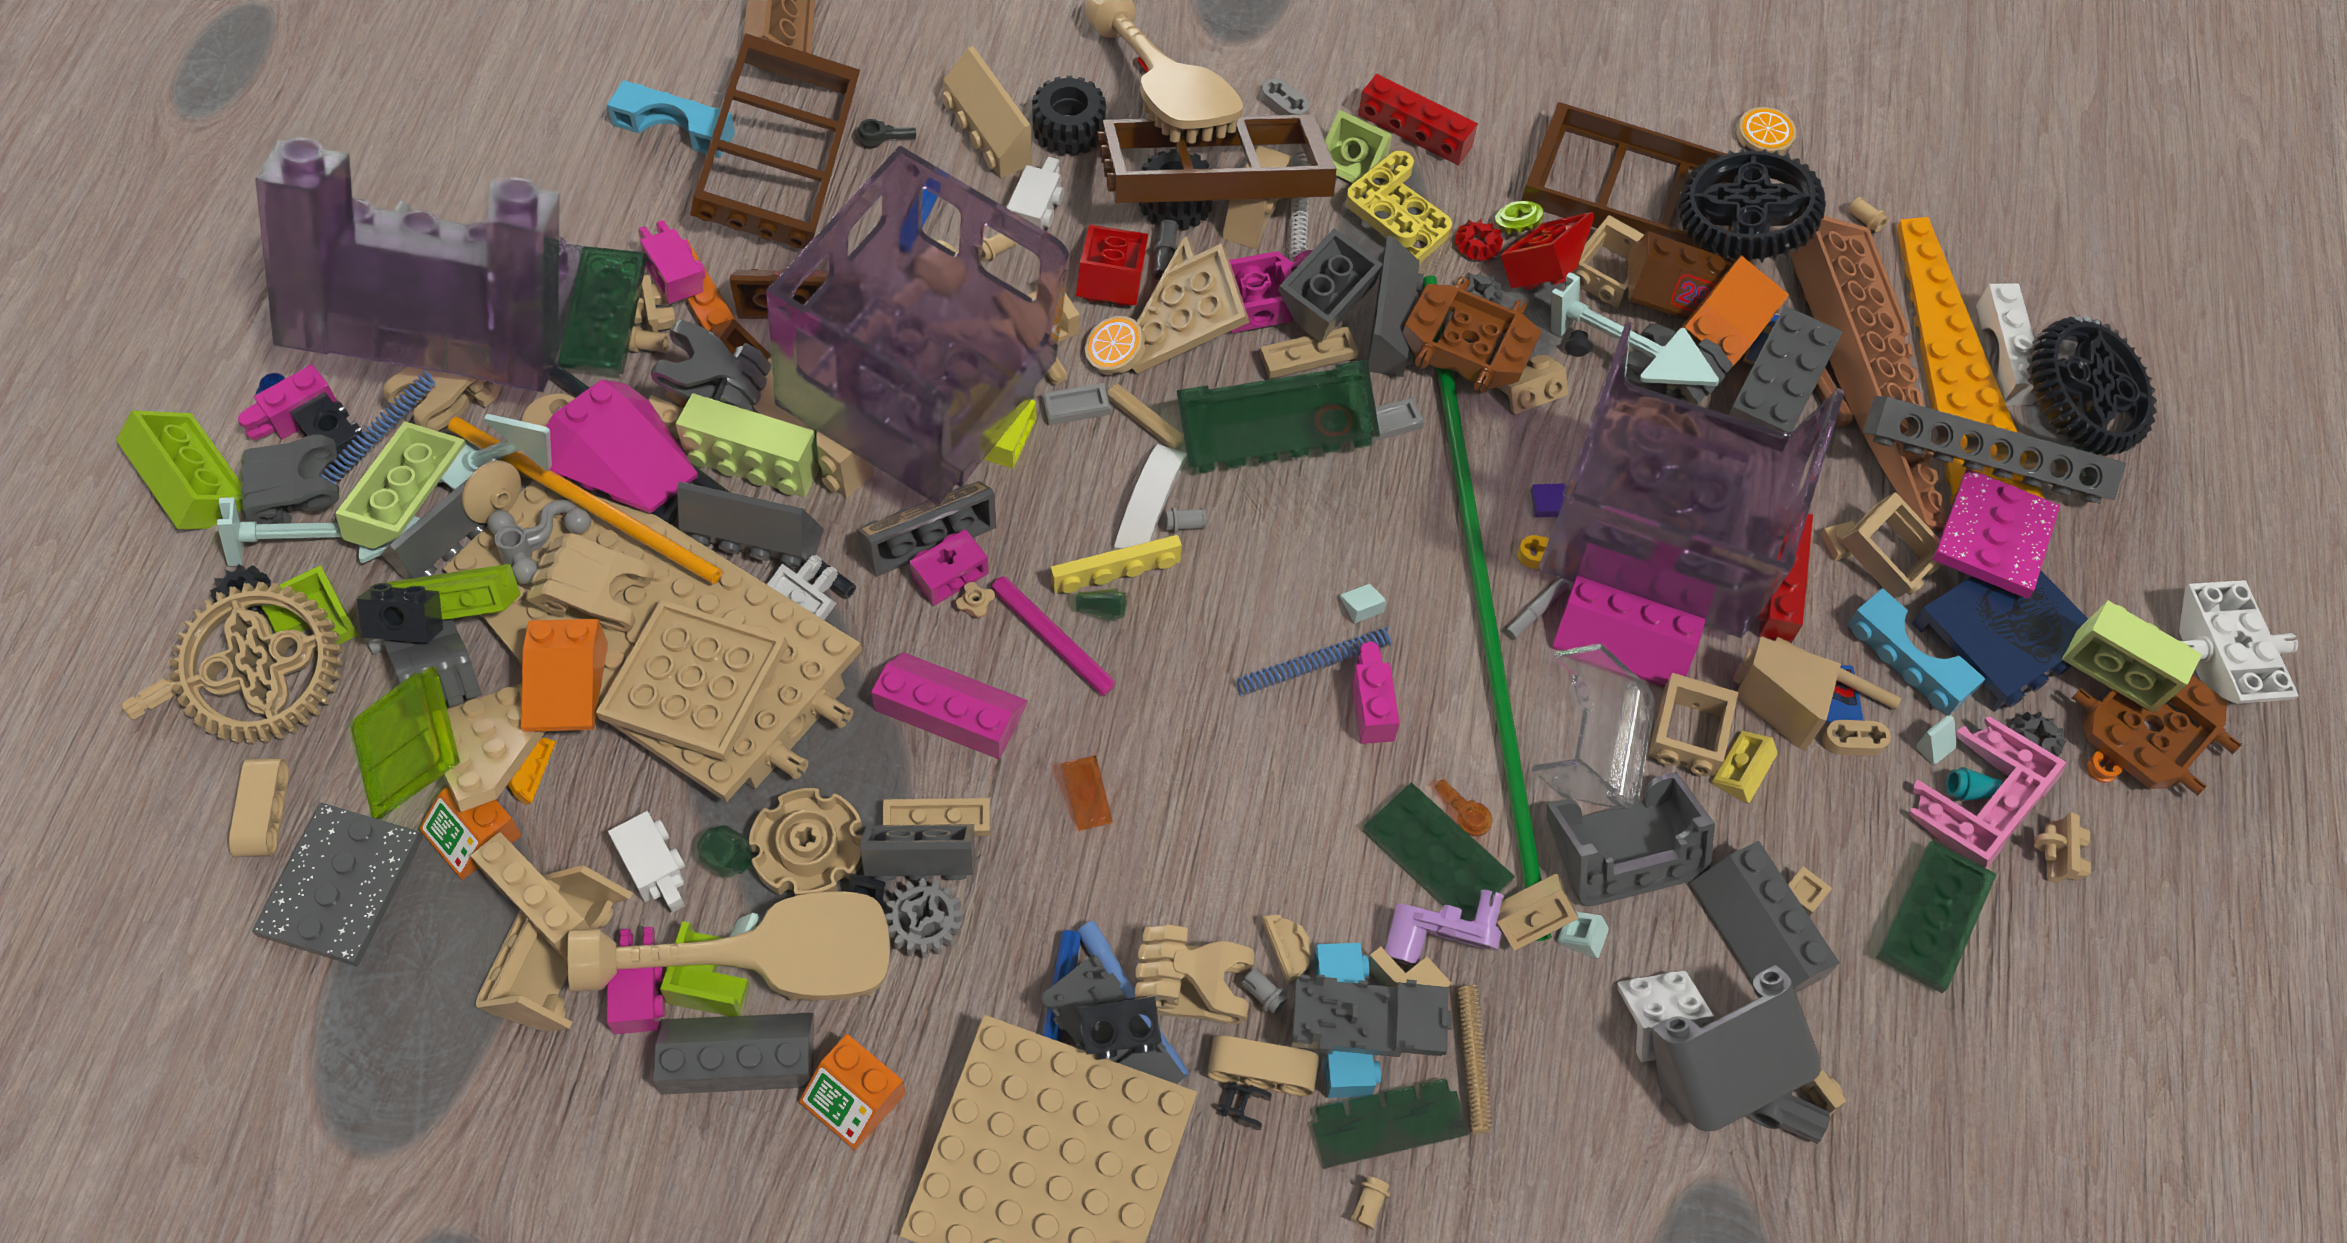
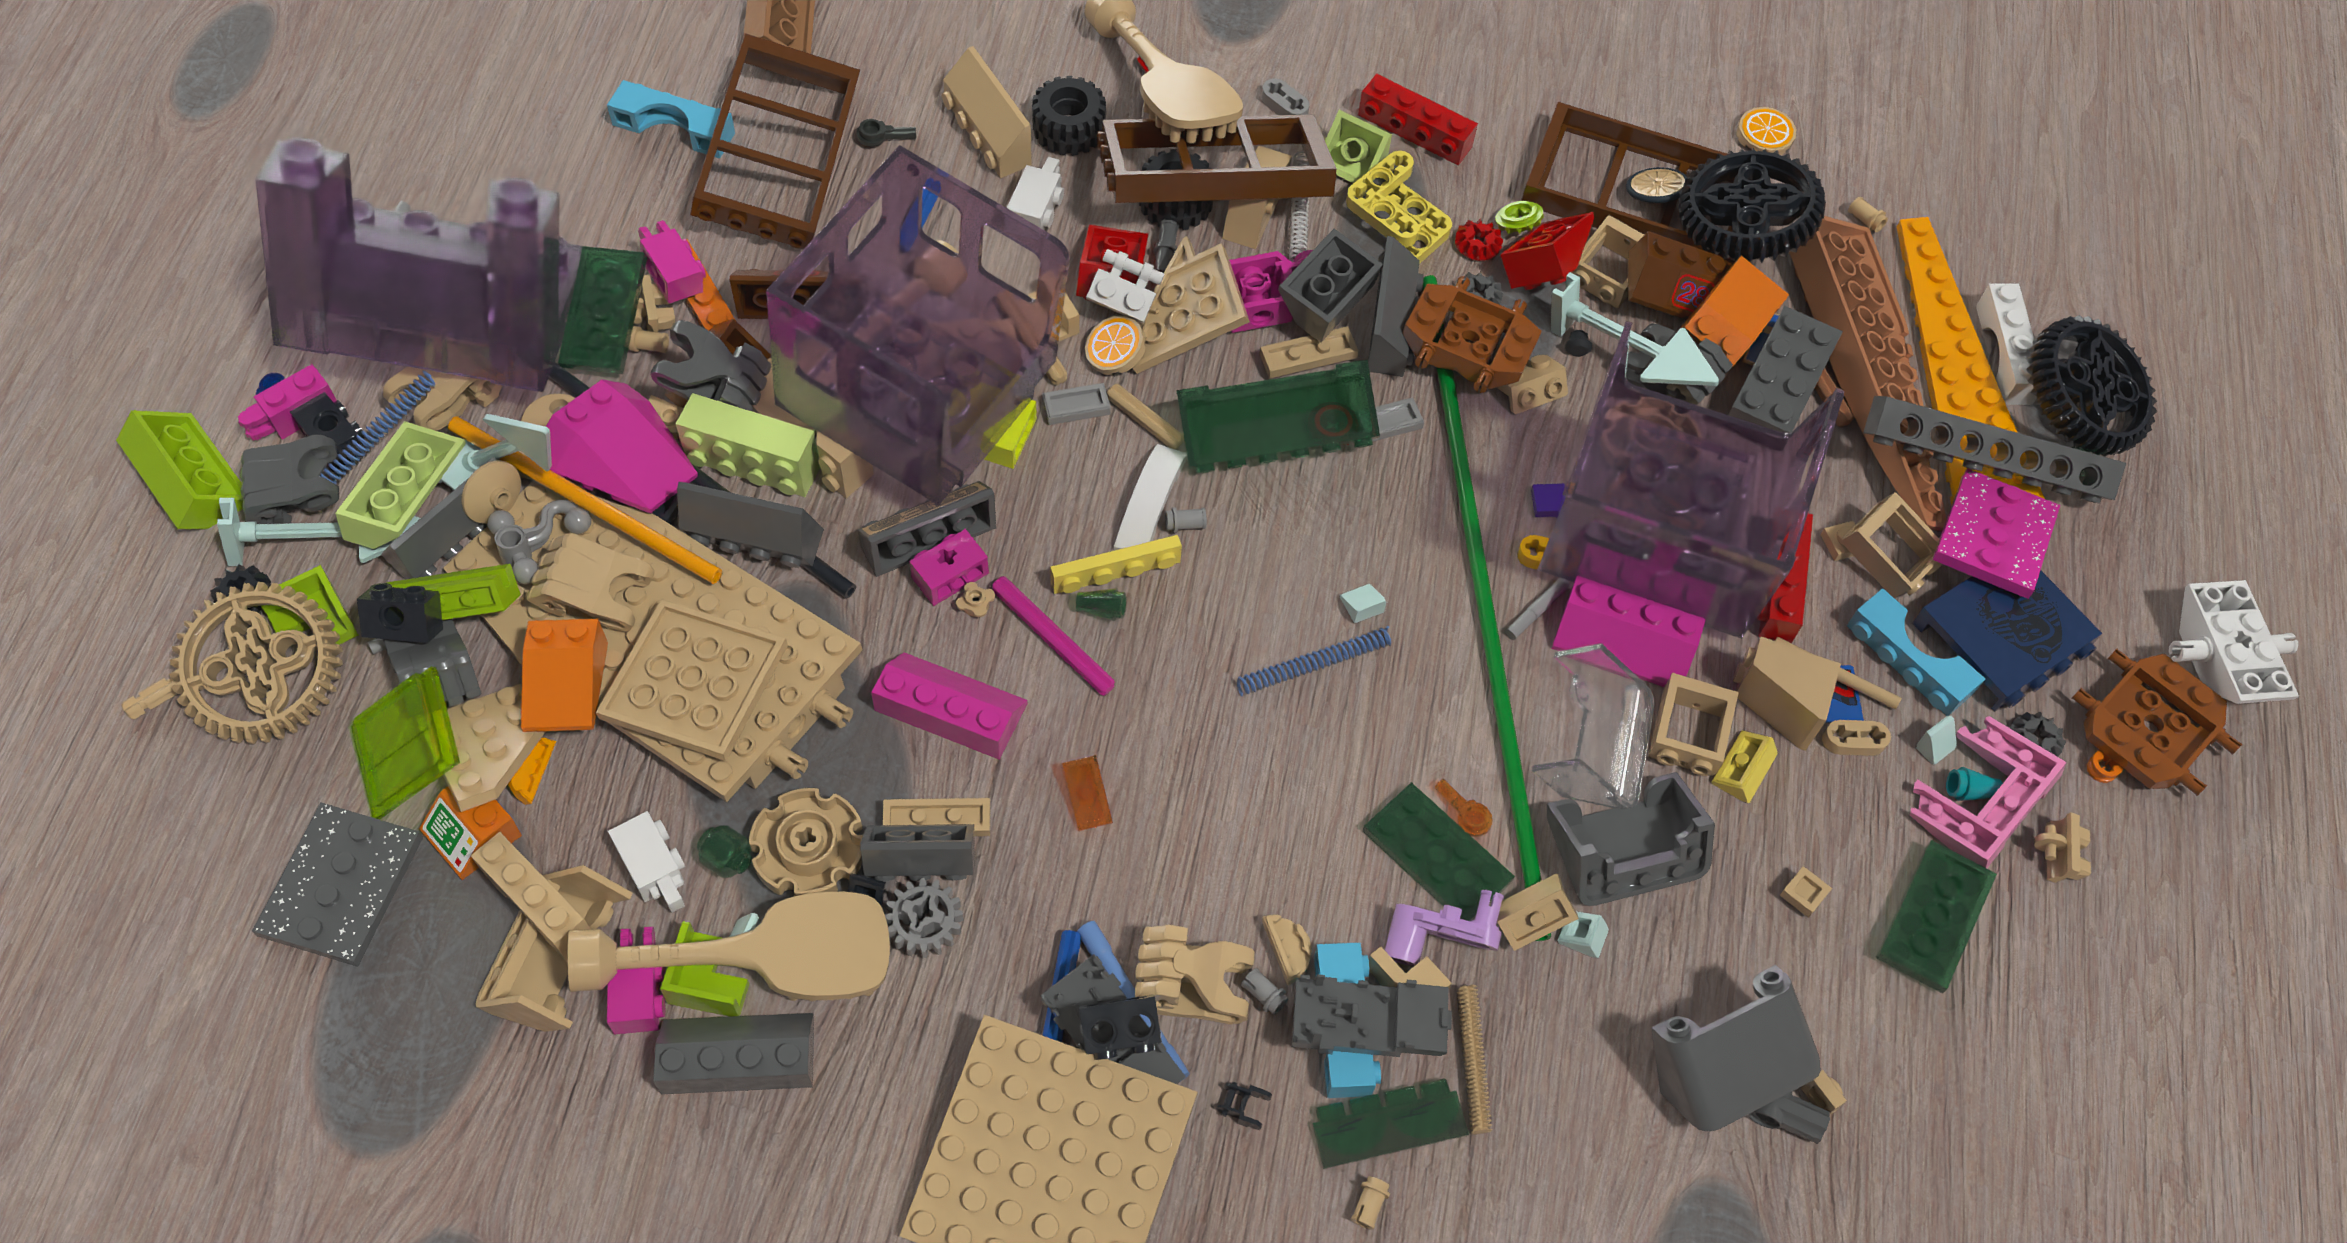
tan beam [229,758,289,857] -> none
white hinge [767,555,838,620] -> none
orange slope [799,1034,906,1151] -> none
tan pin [976,228,1017,261] -> none
tan beam [1207,1036,1319,1096] -> none
dark pink hinge [1352,641,1400,744] -> none
white bracket [1617,971,1714,1062] -> none
dark grey slope [1689,841,1840,992] -> none
yellowish green brick [2062,600,2202,713] -> none
none -> white plate [1086,249,1165,324]
none -> tan wheel [1626,167,1688,203]

